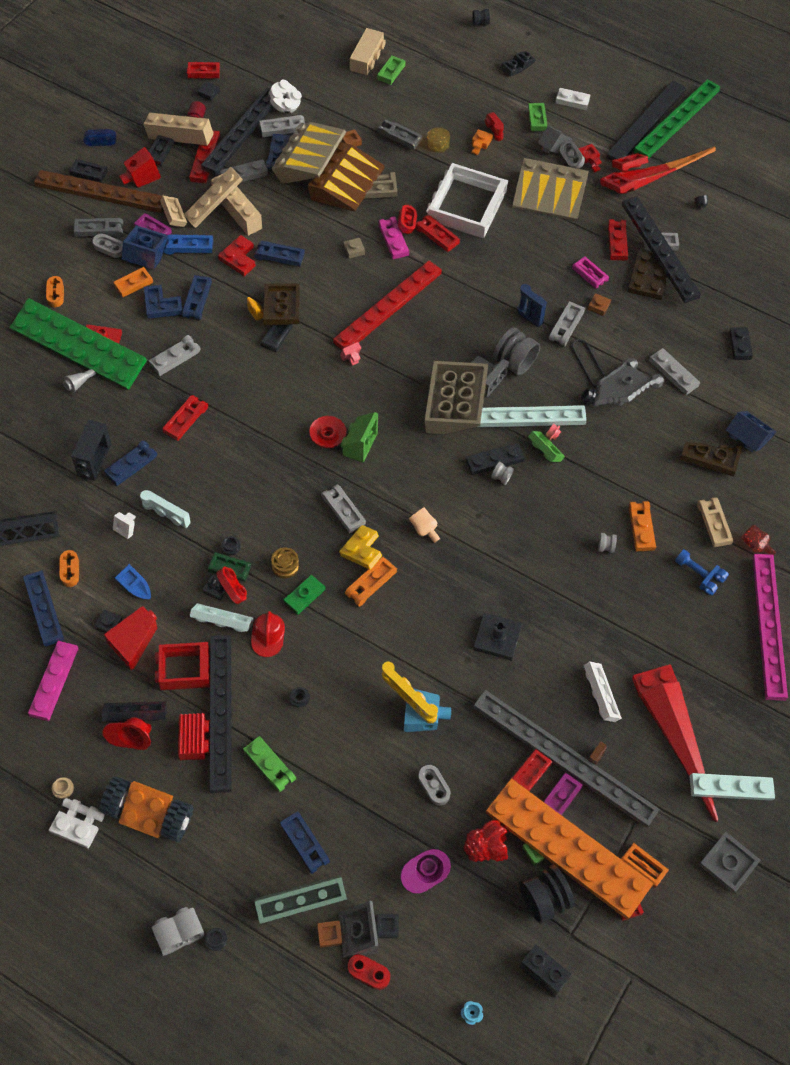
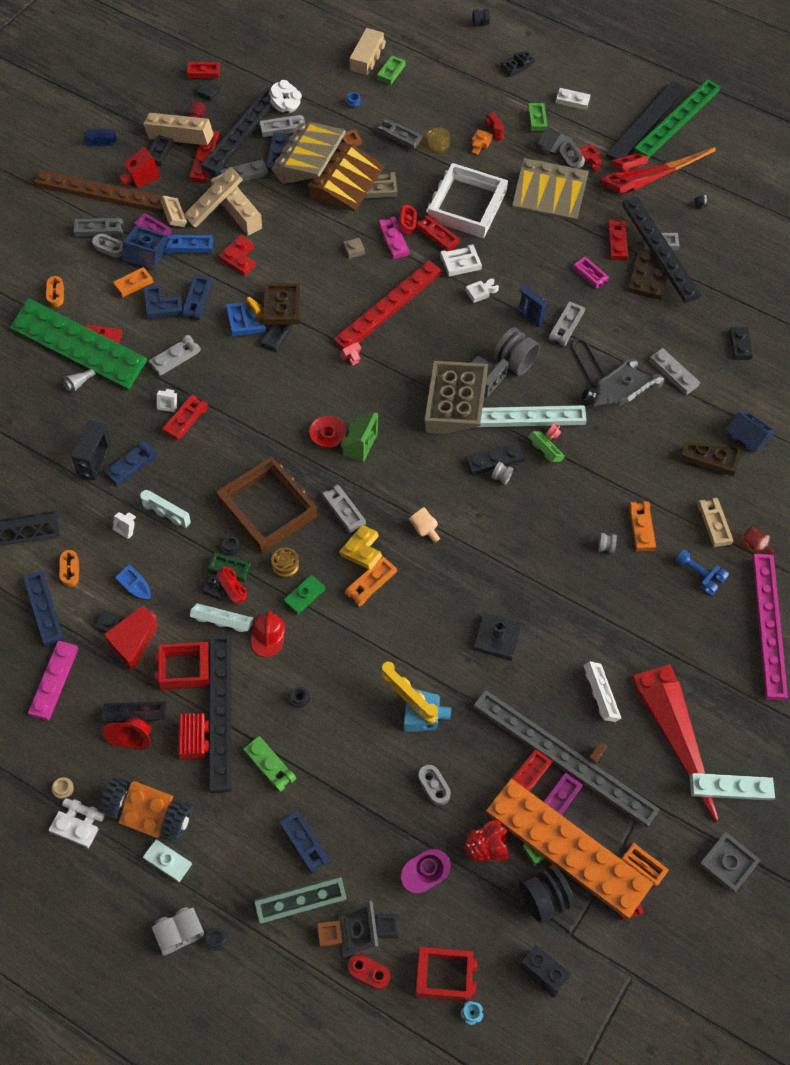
black plate [70,159,108,183] -> none
dark blue plate [254,241,305,267] -> none
dark orange plate [588,293,611,316] -> none
none -> light aqua plate [143,840,192,882]
none -> white tile [157,389,177,413]
none -> reddish brown window [216,457,318,554]
none -> blue wing [226,303,266,336]
none -> blue plate [346,92,361,107]
none -> red window [416,947,477,1002]
none -> white plate [440,244,482,276]
none -> white plate [466,279,499,303]

